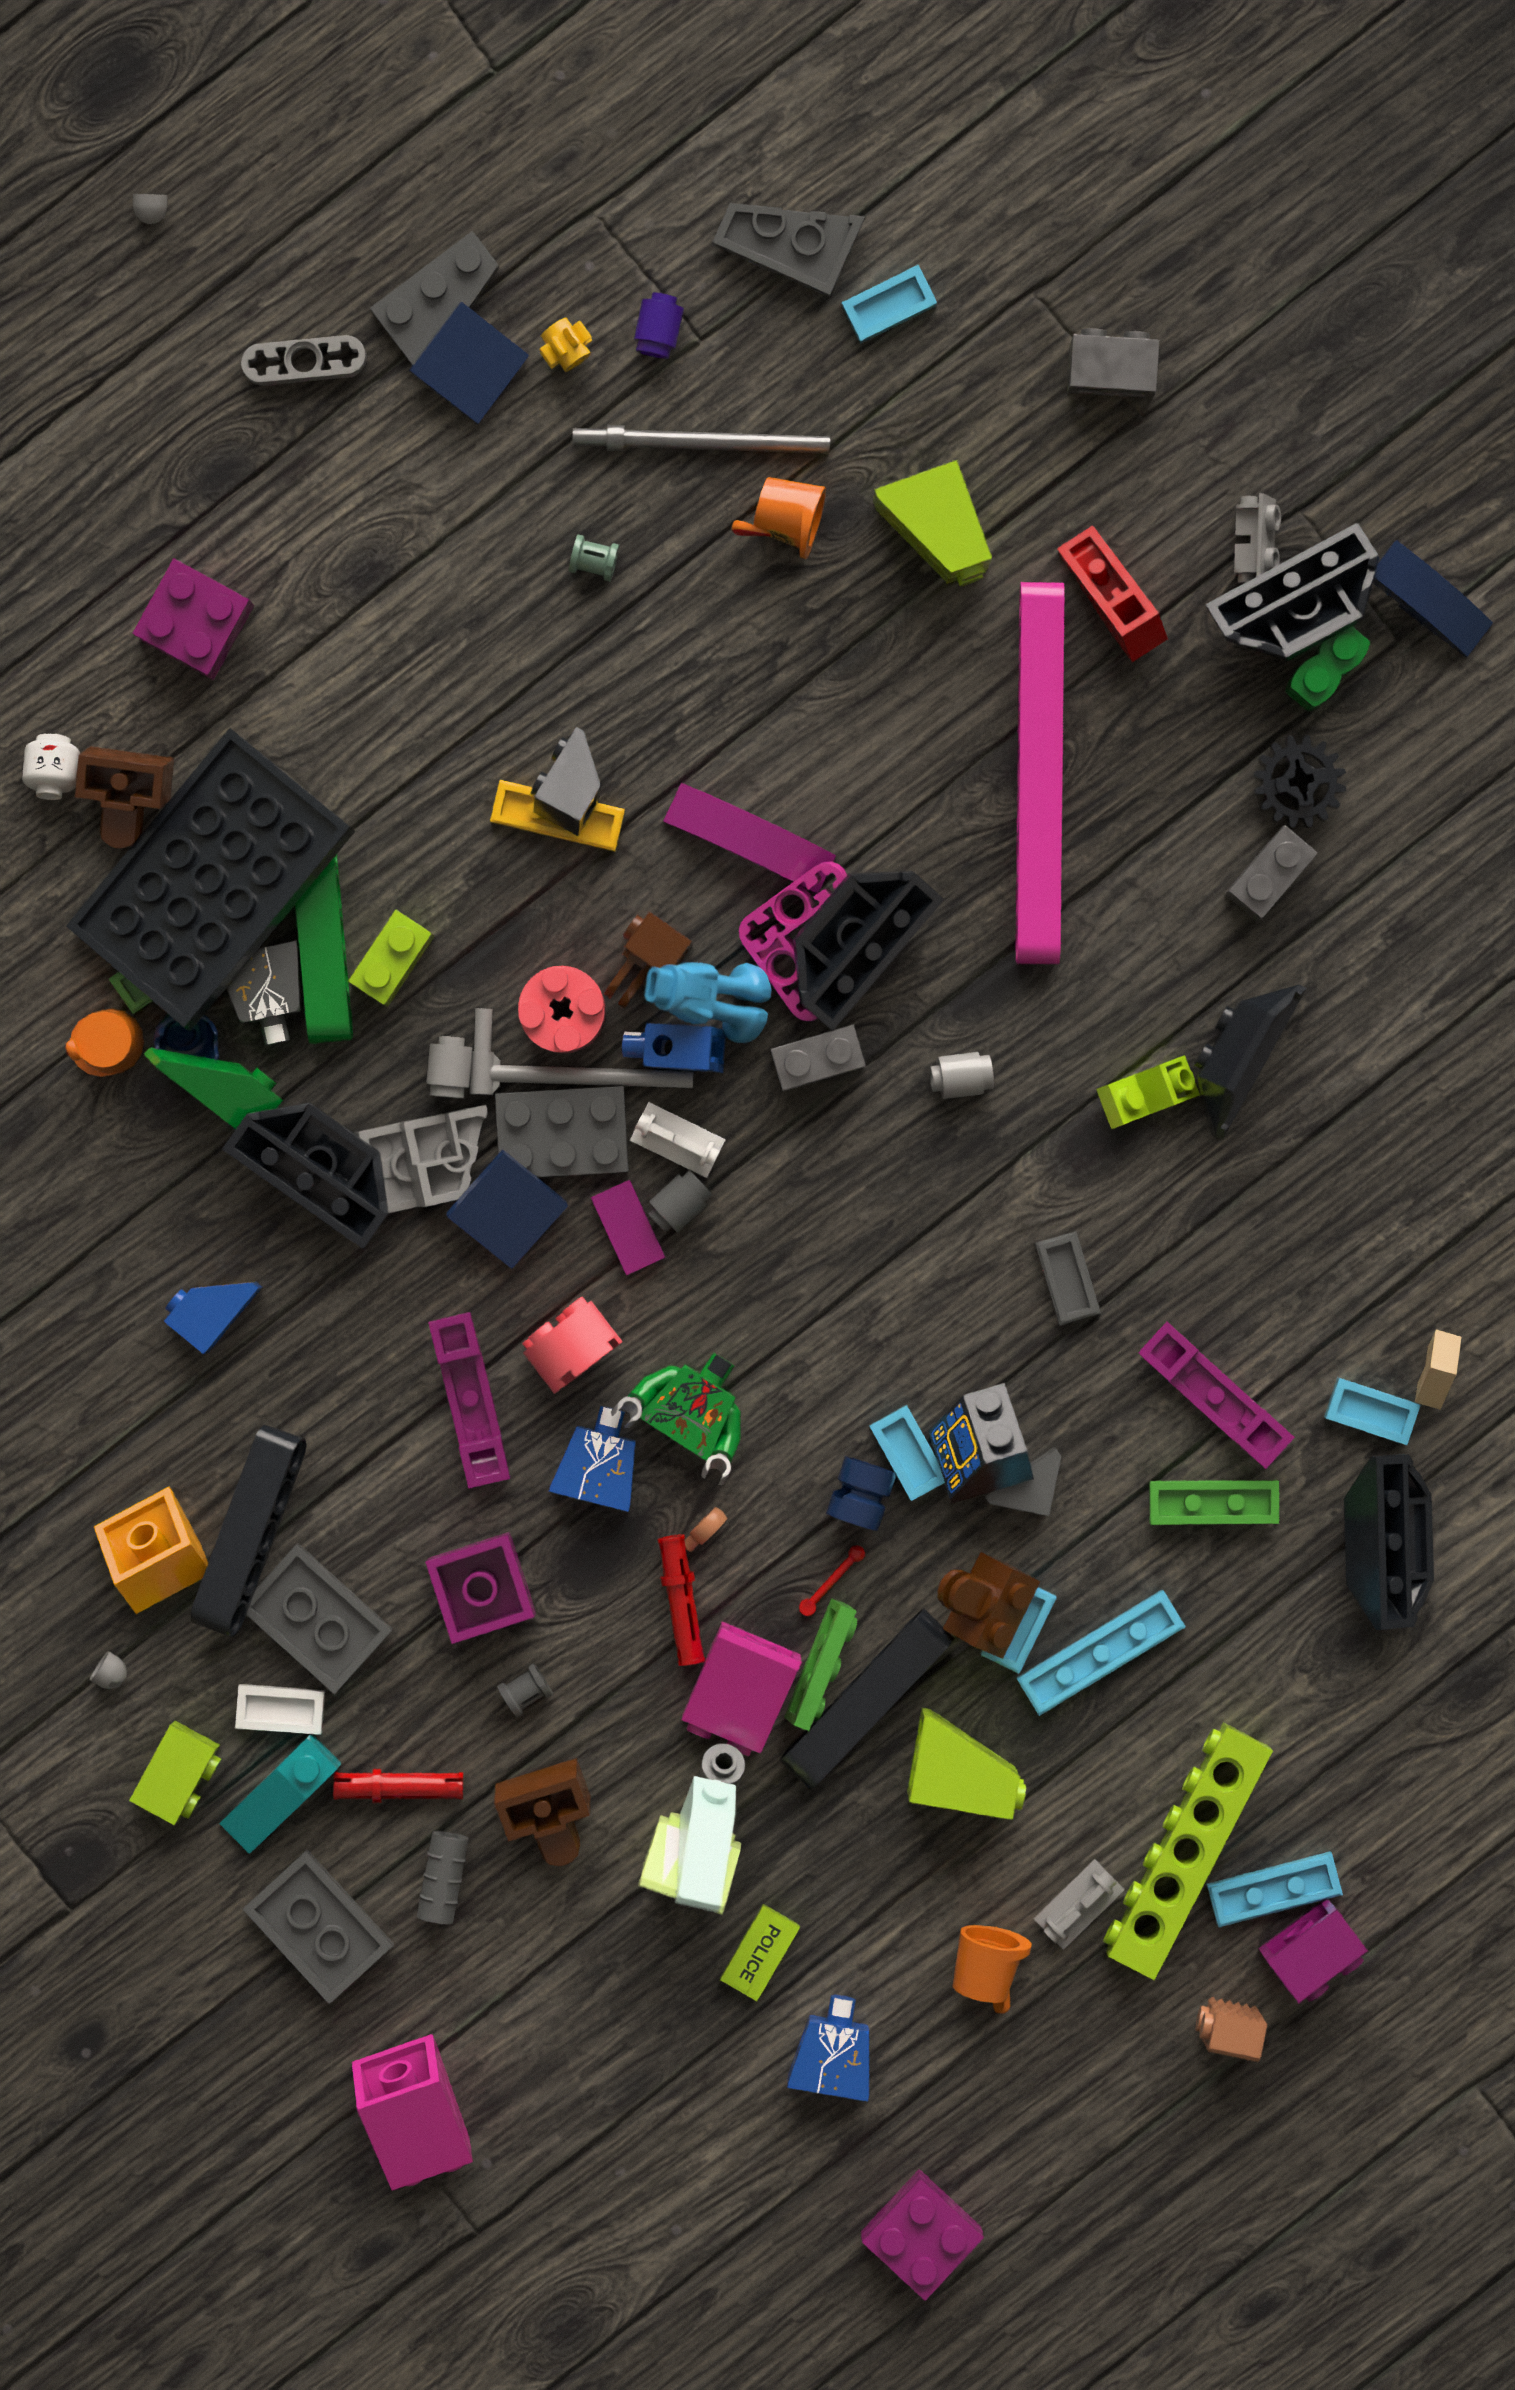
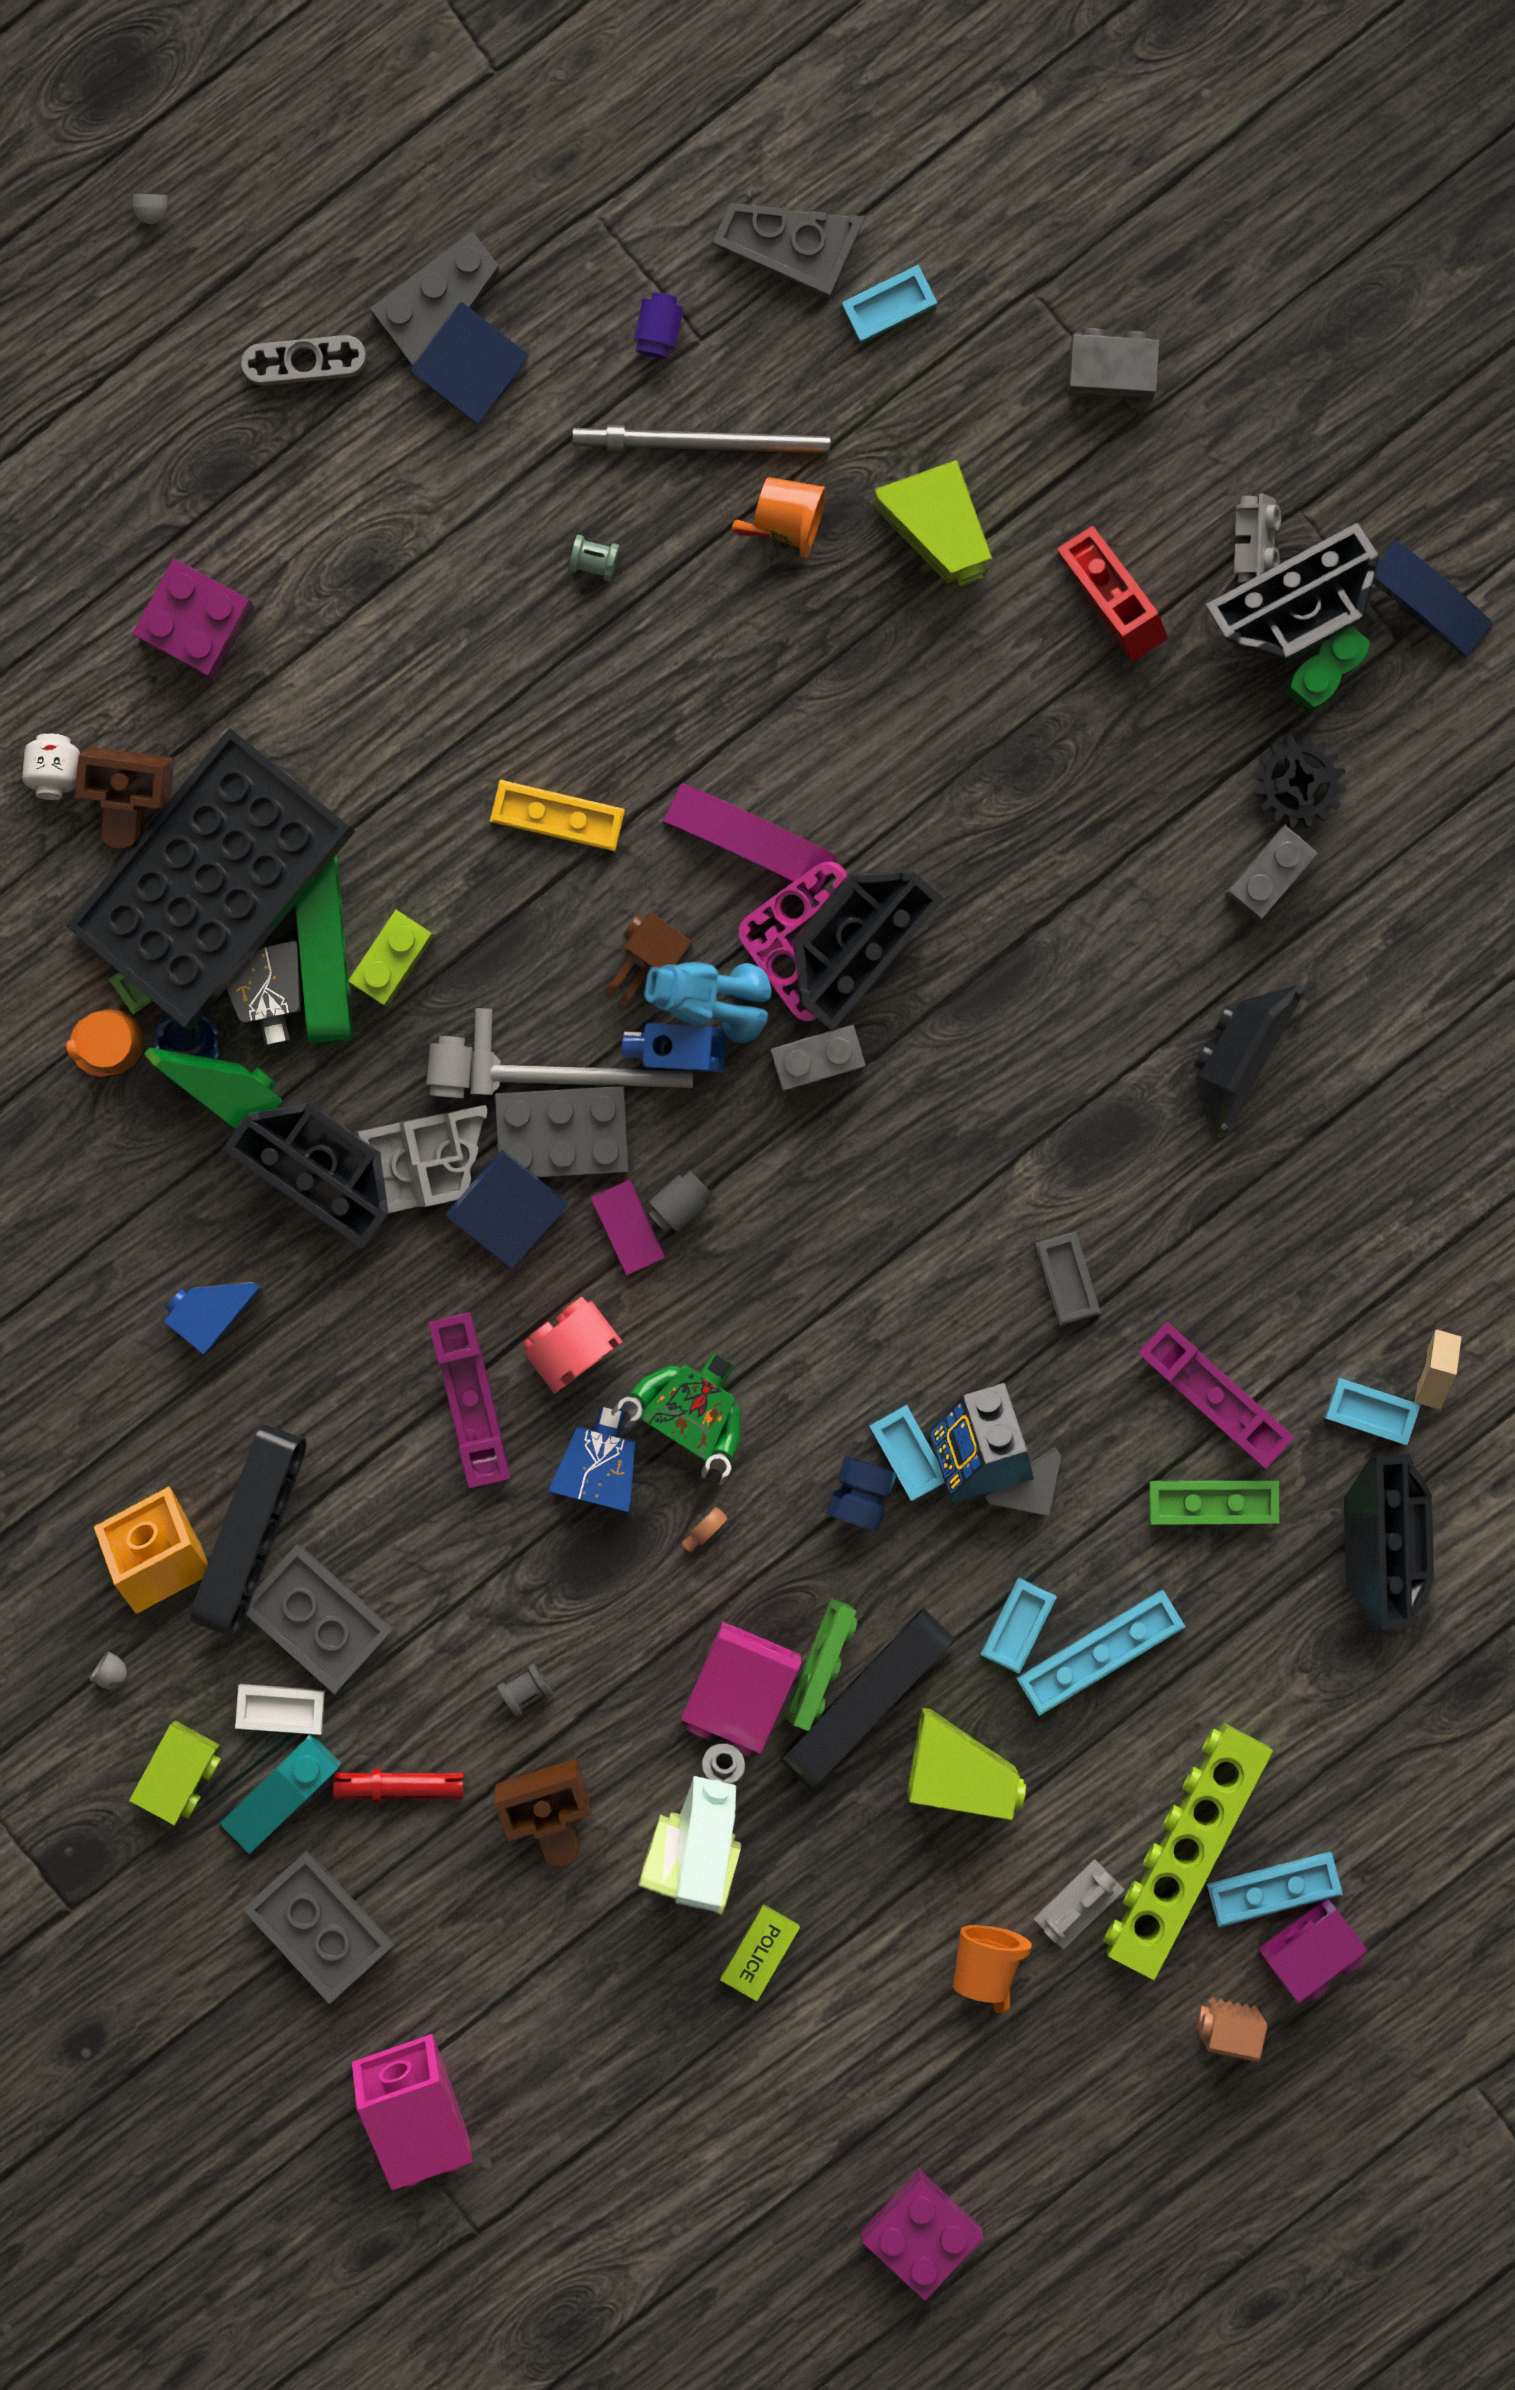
dark grey axle [417,1831,469,1924] -> none
magenta brick [425,1532,536,1644] -> none
coral brick [518,966,606,1053] -> none
slope [530,727,601,836] -> none
yellow gear [539,318,593,372] -> none
white hinge [630,1102,726,1178] -> none
red pin [657,1534,705,1666] -> none
blue torso [787,1995,869,2102] -> none
red hinge [799,1545,865,1616] -> none
light grey brick [929,1052,994,1099] -> none
reddish brown brick [937,1552,1041,1659] -> none
dark pink beam [1016,582,1064,964] -> none
lime slope [1096,1055,1200,1129] -> none

